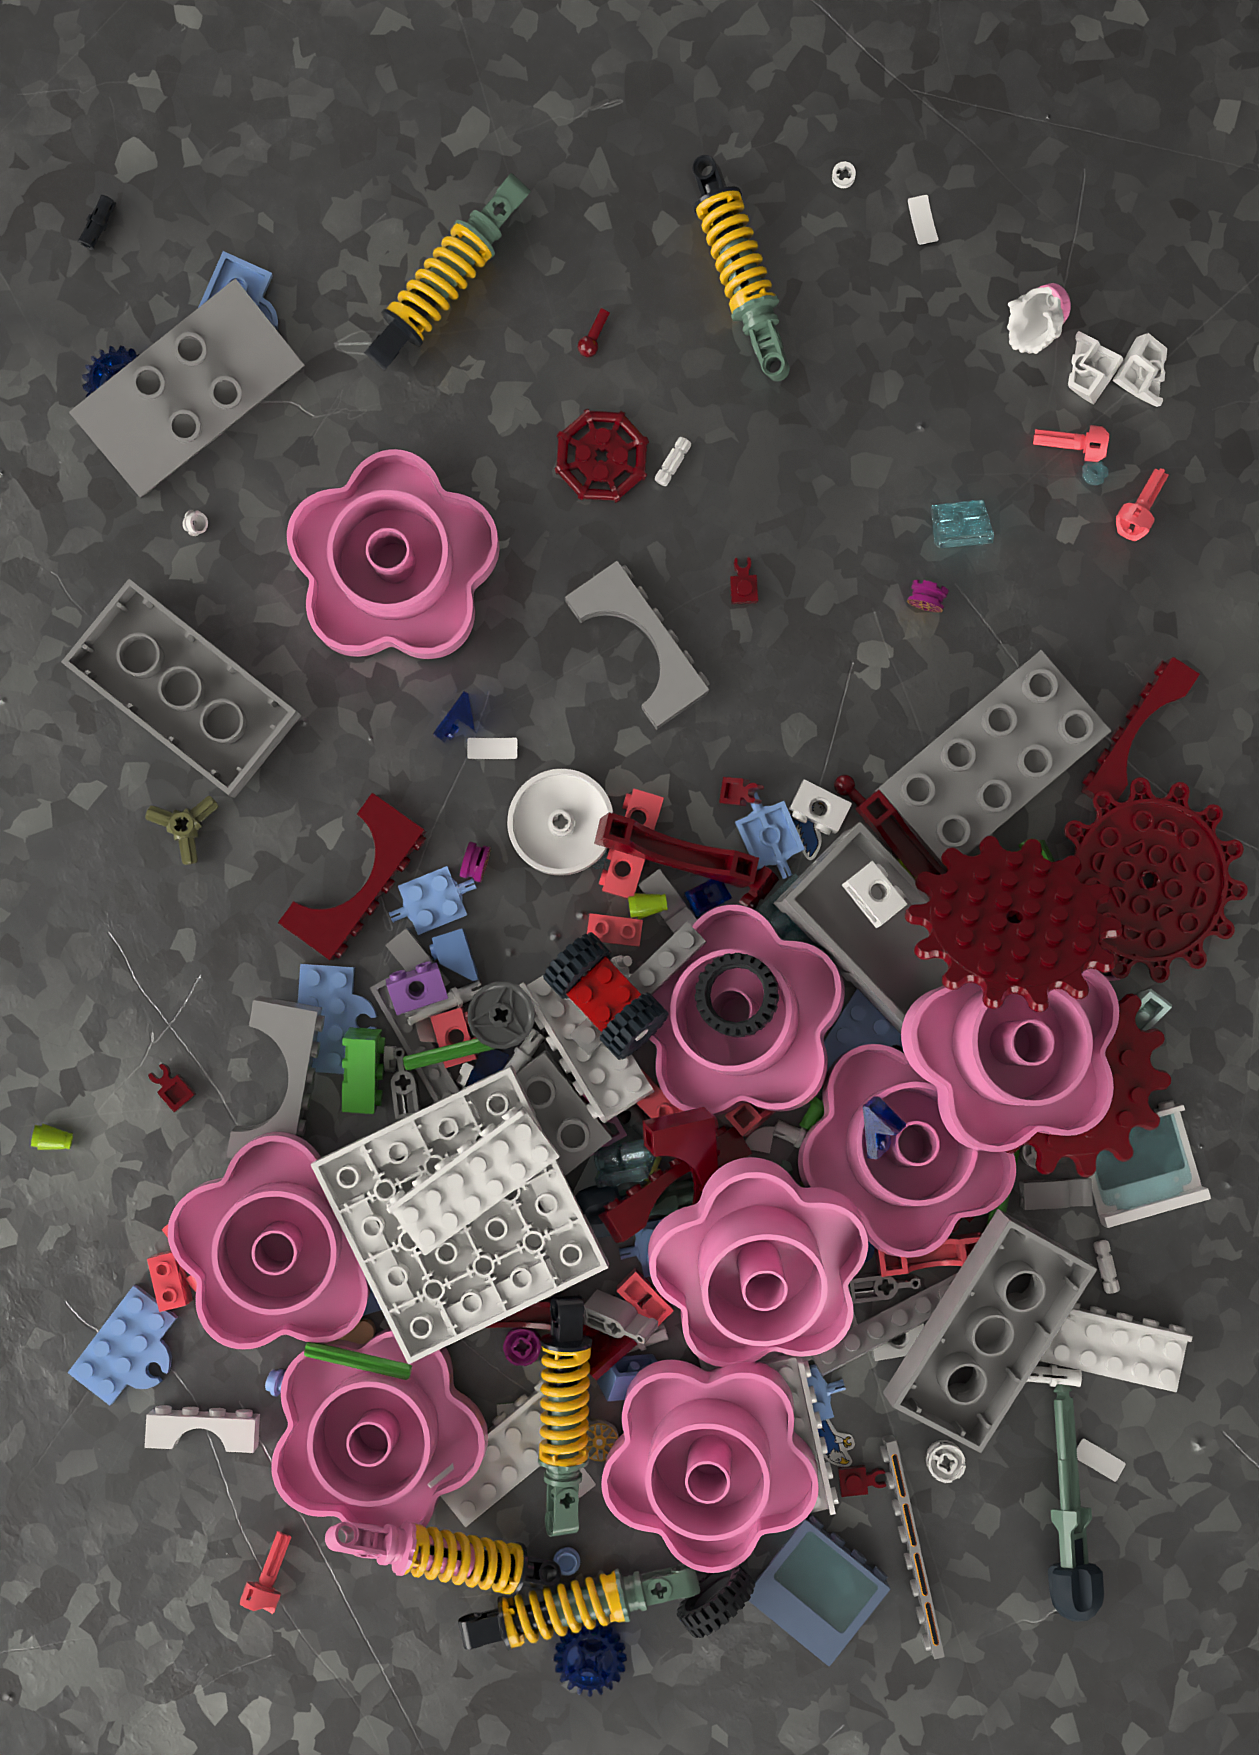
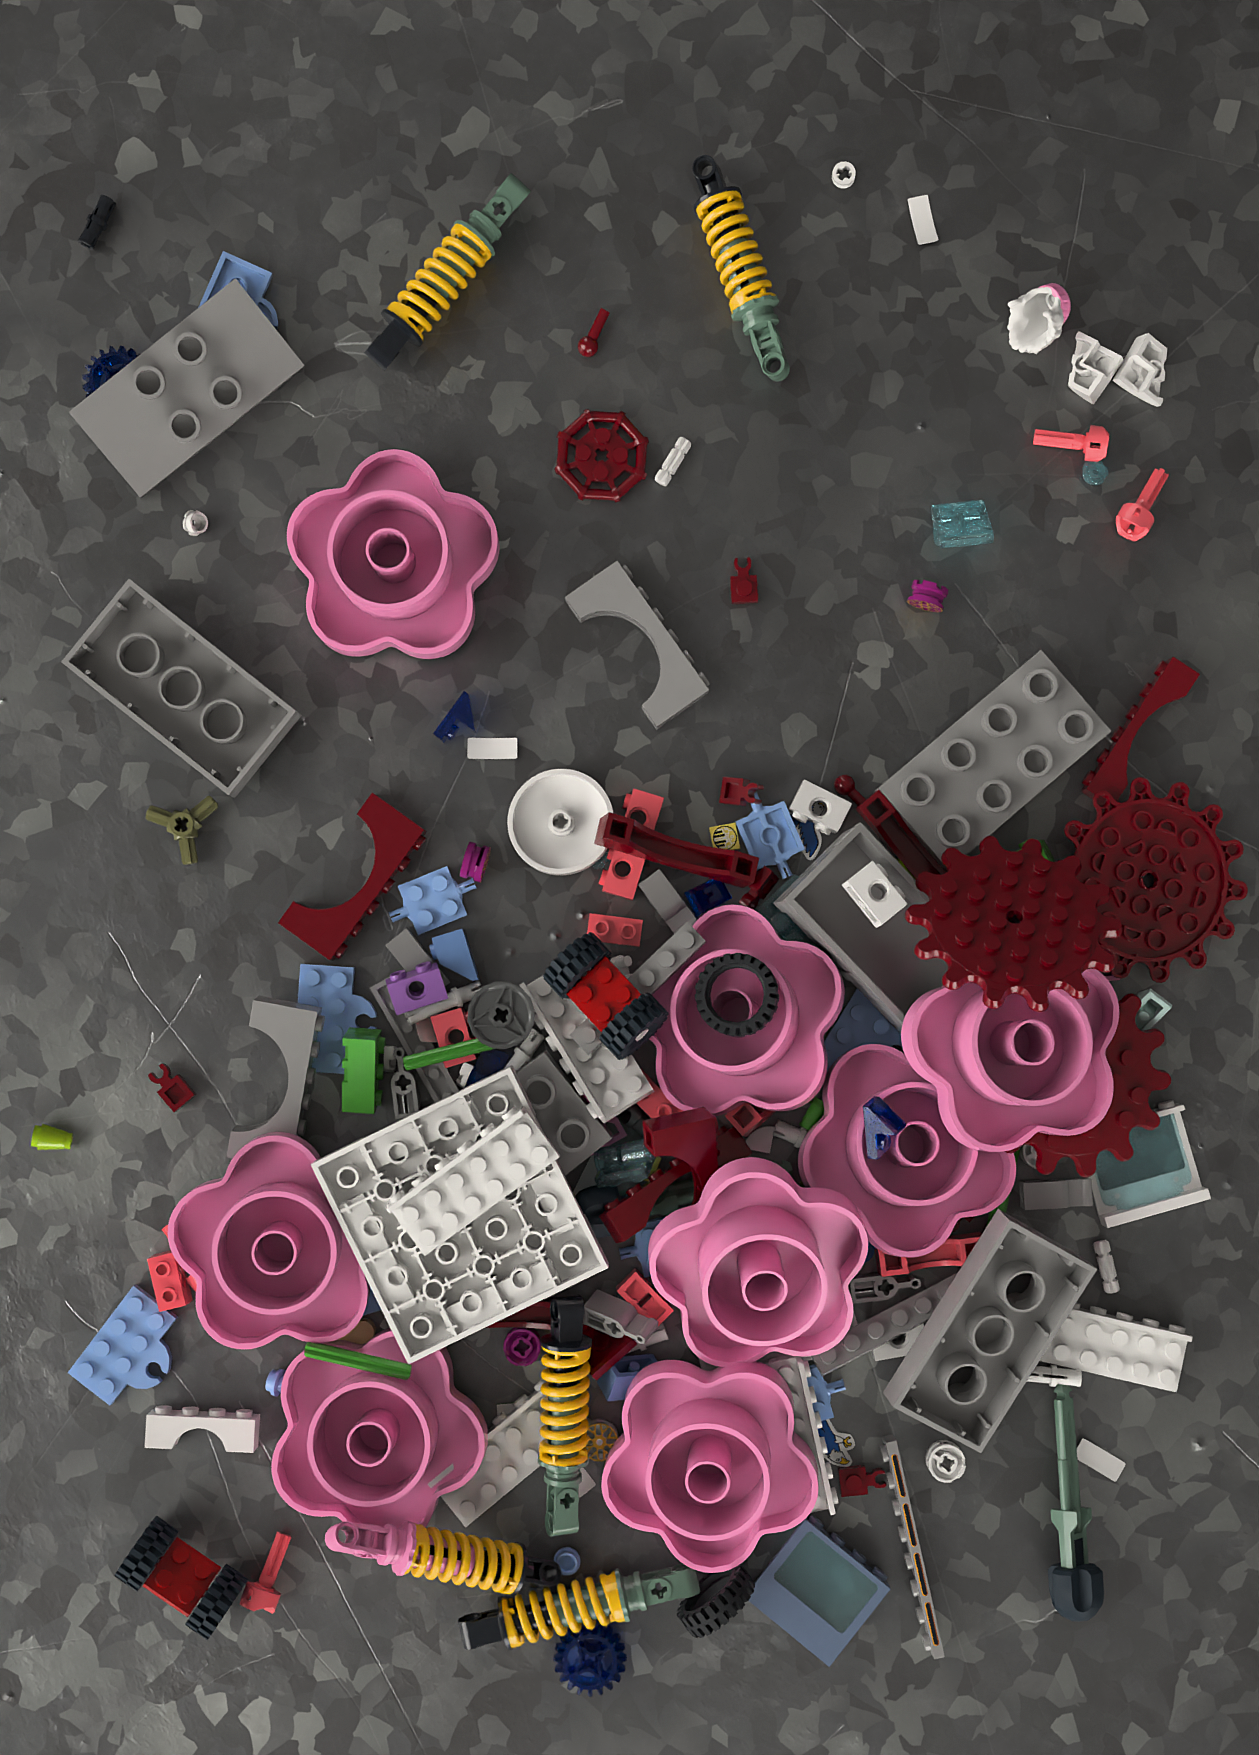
lime cone [628,893,668,919] -> none
none -> plate [115,1516,248,1640]
none -> light yellow tile [709,823,740,850]

